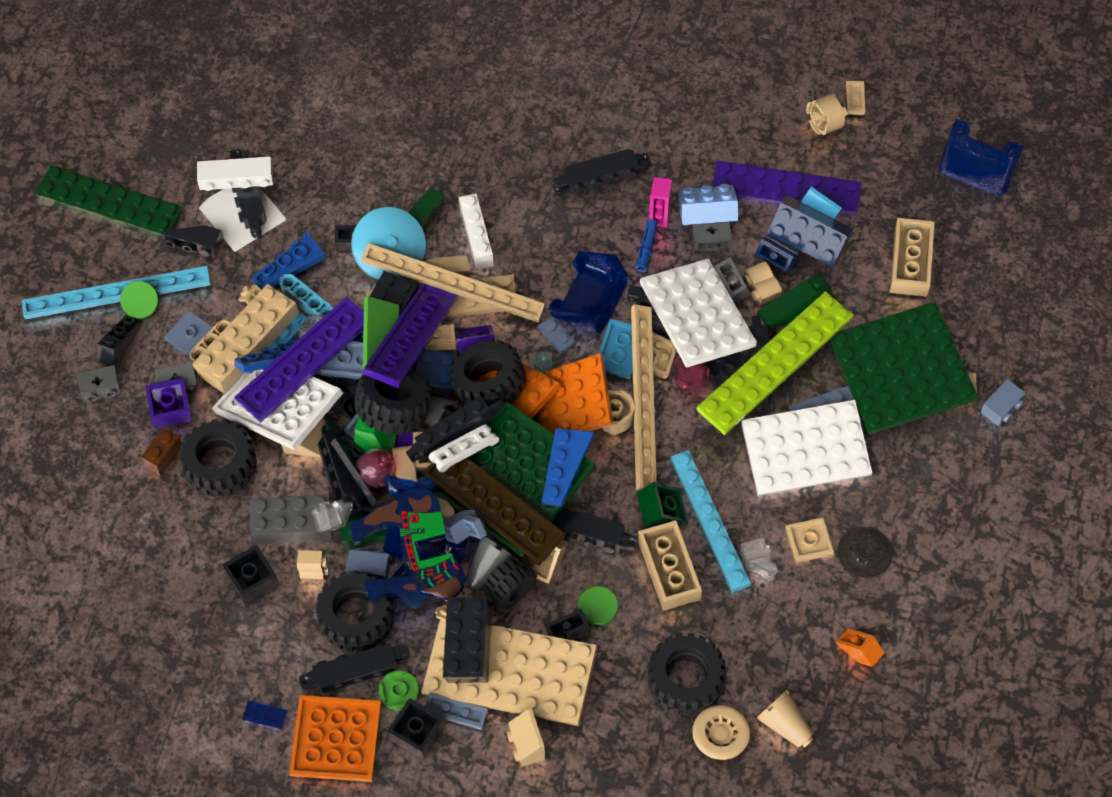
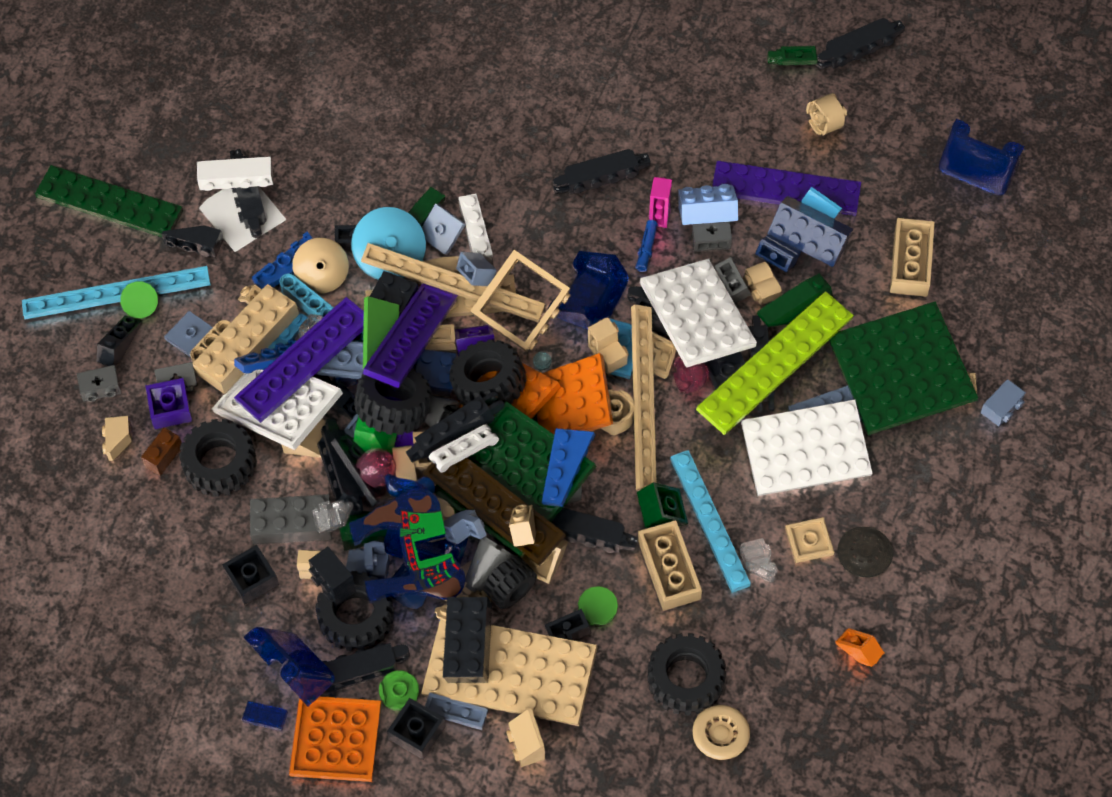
sand blue plate [537,316,576,355] -> none
tan cone [757,690,813,748] -> none
tan plate [845,81,865,115] -> none
none -> tan slope [102,416,132,461]
none -> clear blue windscreen [243,627,334,706]
none -> tan dish [293,238,349,294]
none -> black brick [308,546,356,605]
none -> sand blue bracket [364,541,385,573]
none -> plate [422,204,466,255]
none -> sand blue brick [456,252,496,286]
none -> tan window [470,250,571,352]
none -> tan slope [509,505,536,547]
none -> tan brick [588,317,629,374]
none -> dark green hinge [767,46,818,65]
none -> black hinge [816,18,905,69]

